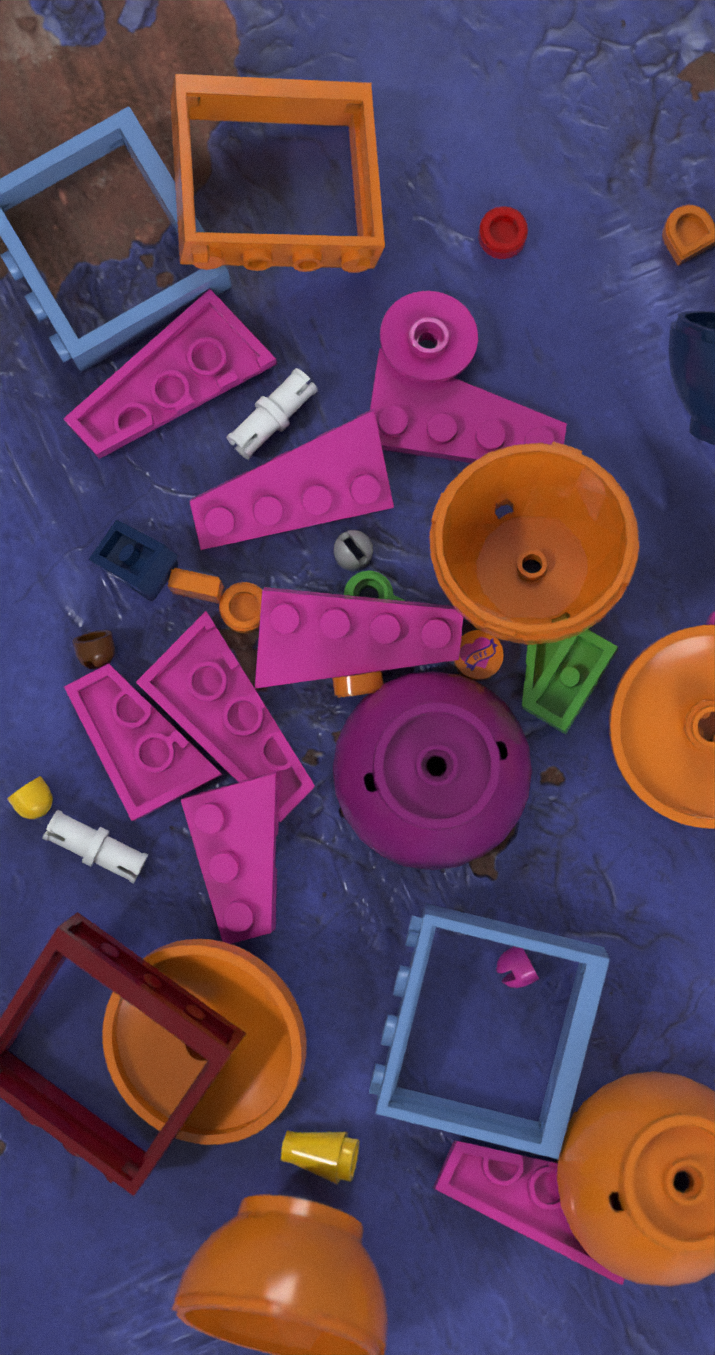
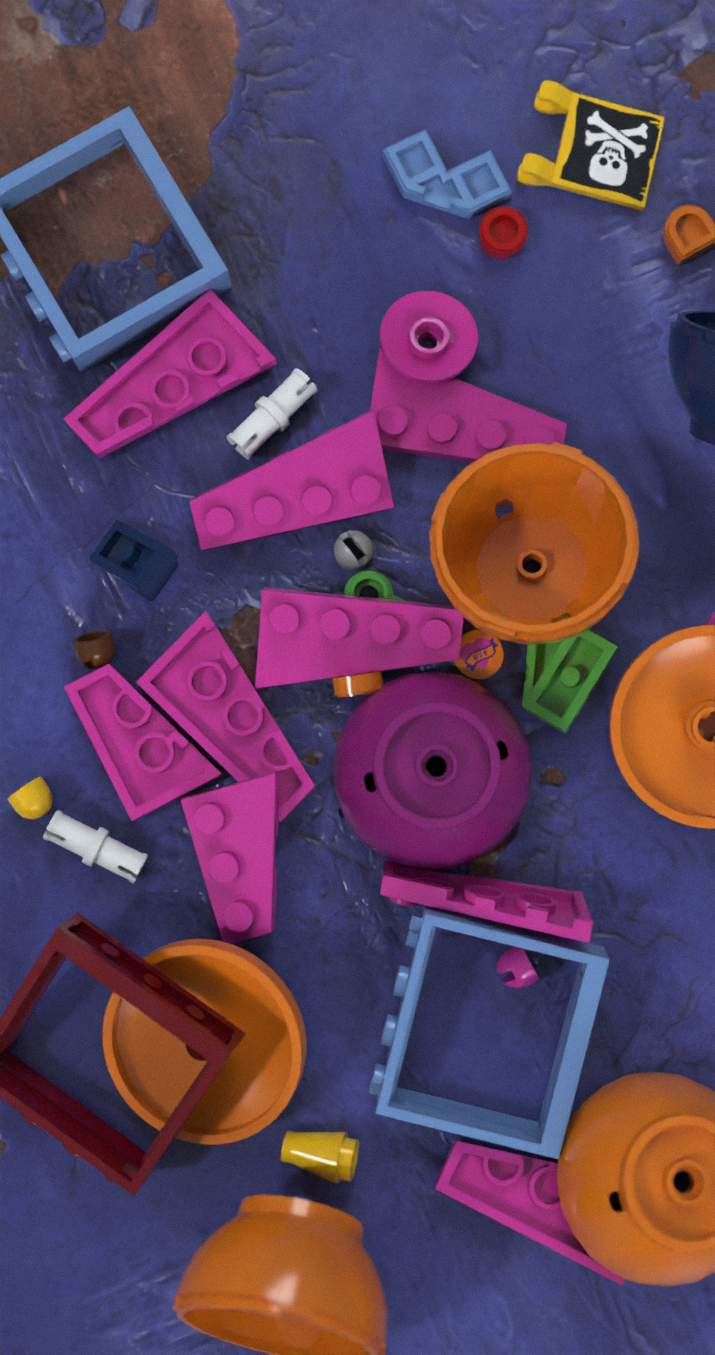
orange tile [168,568,225,604] -> none
orange window [170,74,385,273] -> none
orange tile [219,582,262,633] -> none
none -> dark pink wing [380,861,593,943]
none -> medium blue tile [382,129,512,219]
none -> flag [517,80,665,211]

